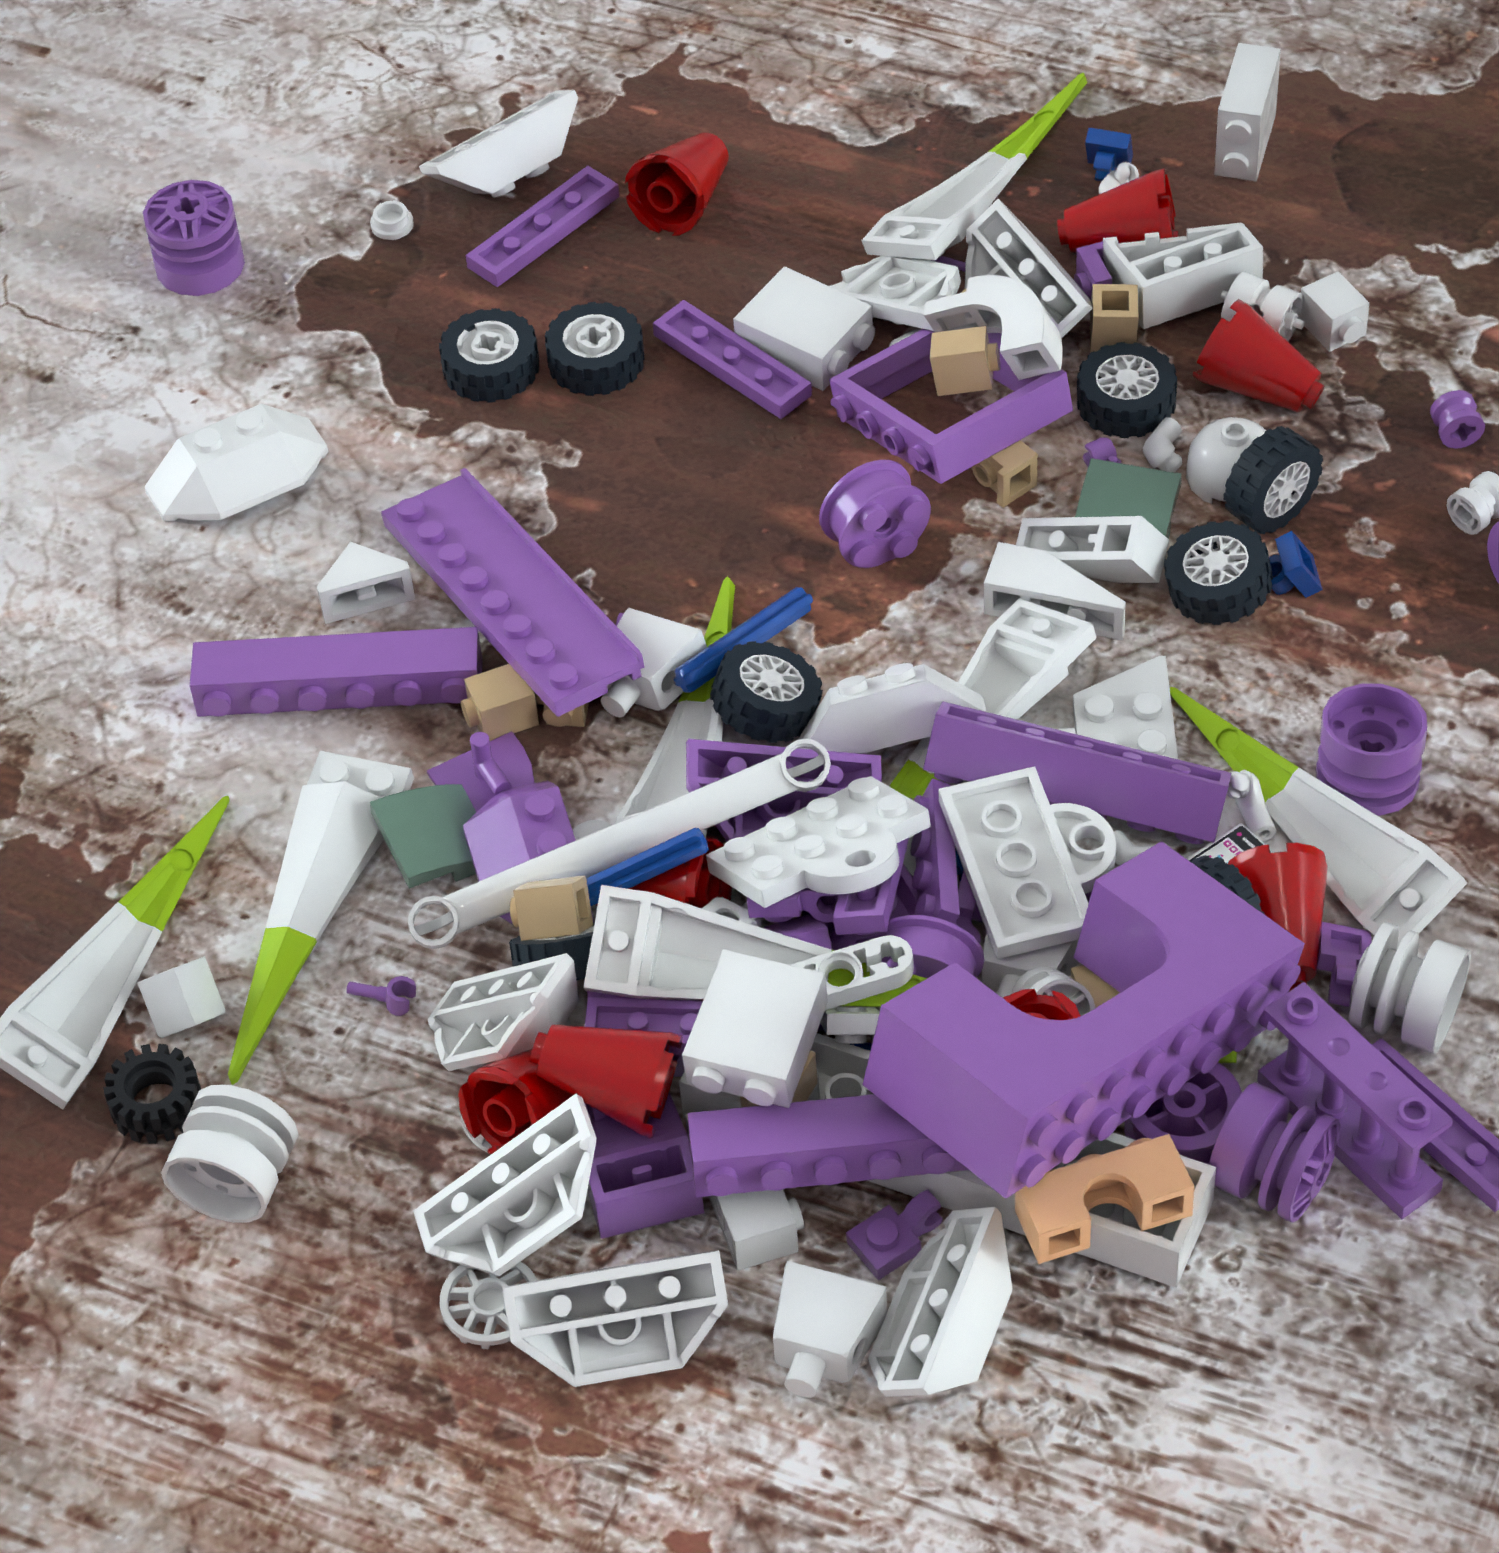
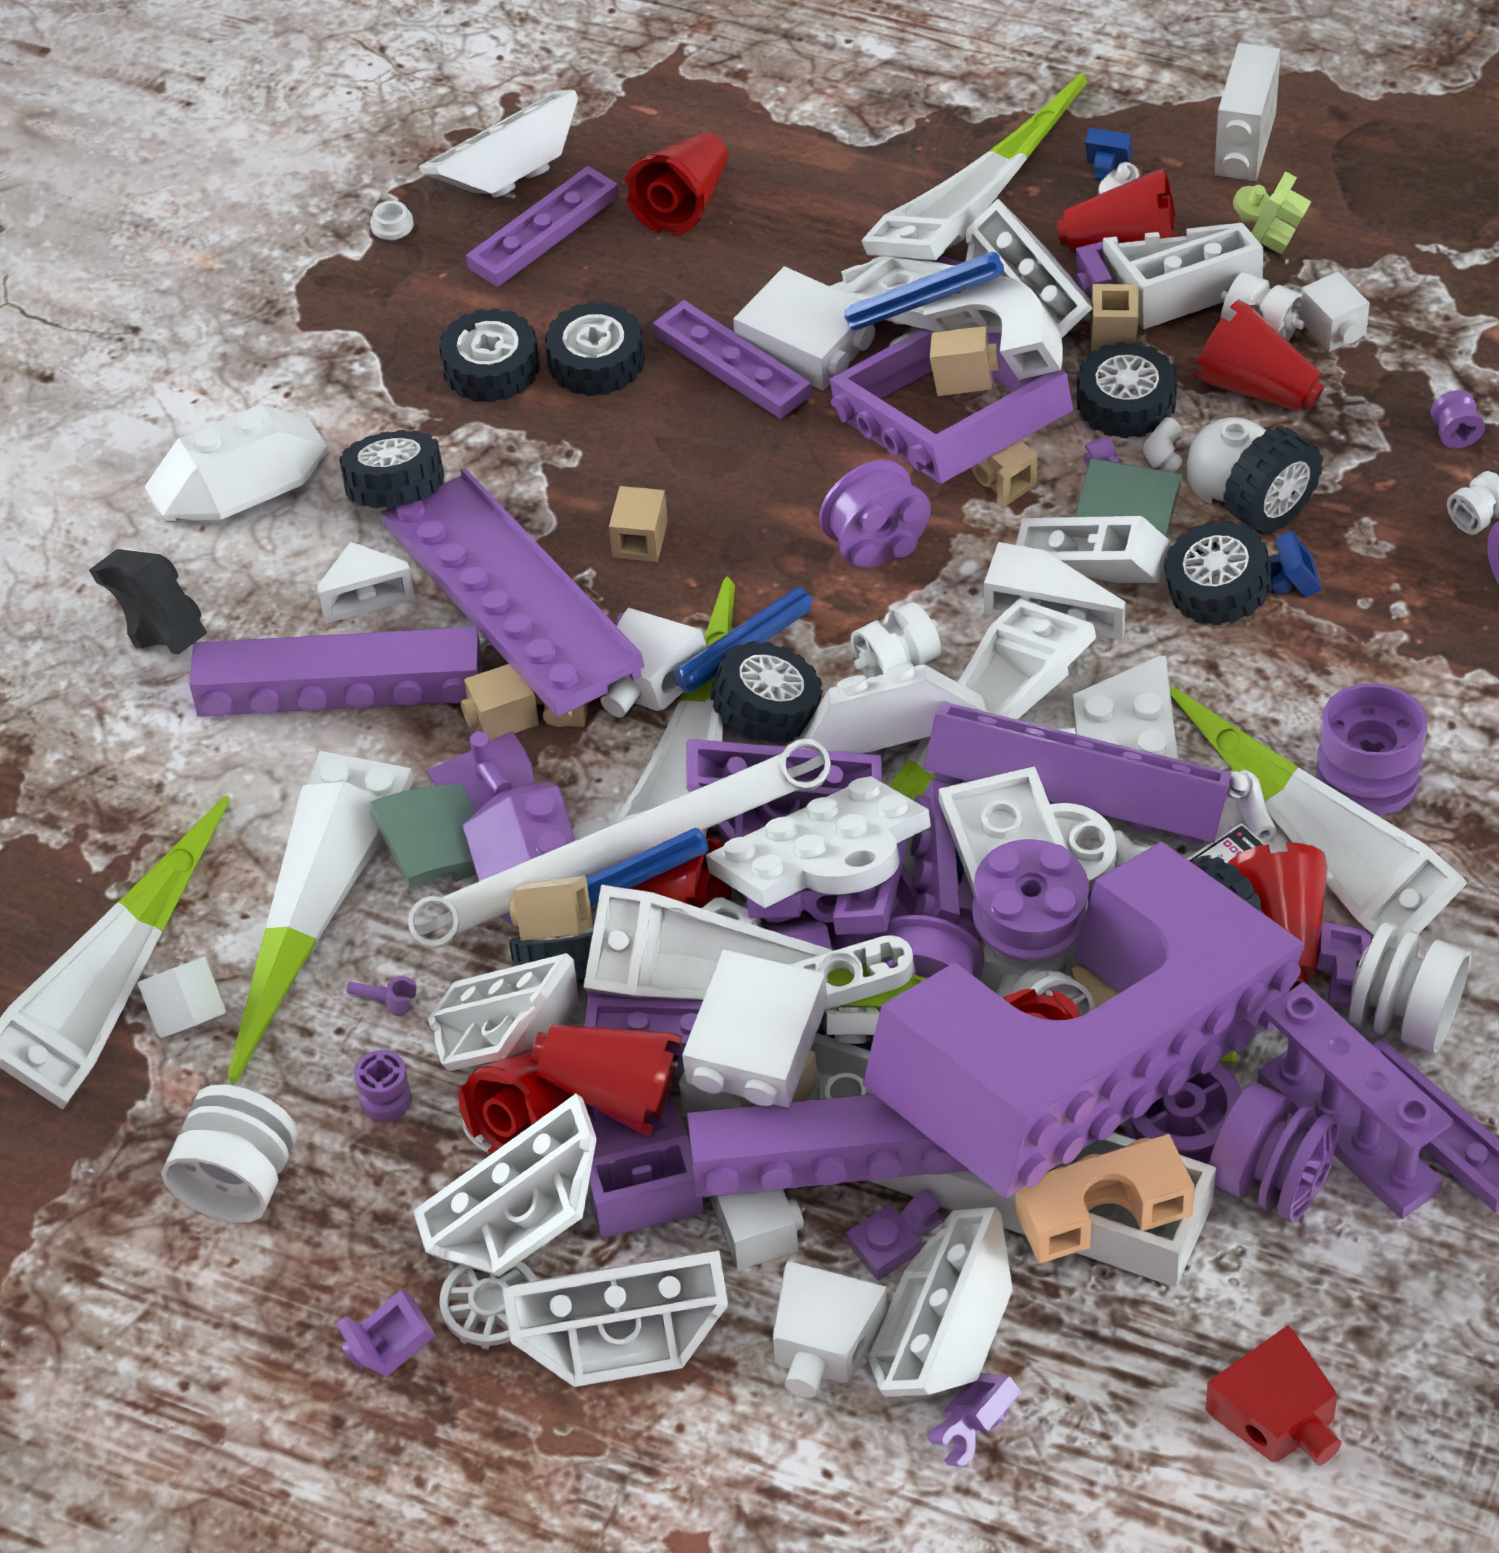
black tyre [103,1044,201,1144] -> none
medium lavender wheel [143,180,245,296] -> none
none -> black brick [89,549,207,655]
none -> medium lavender bracket [337,1290,436,1377]
none -> black wheel [339,430,445,508]
none -> medium lavender wheel [354,1050,412,1122]
none -> tan brick [609,486,668,562]
none -> blue axle [844,252,1004,331]
none -> white wheel [851,602,941,678]
none -> medium lavender plate [928,1373,1021,1467]
none -> medium lavender wheel [972,839,1089,961]
none -> red torso [1205,1325,1342,1465]
none -> yellowish green hips [1233,172,1312,255]

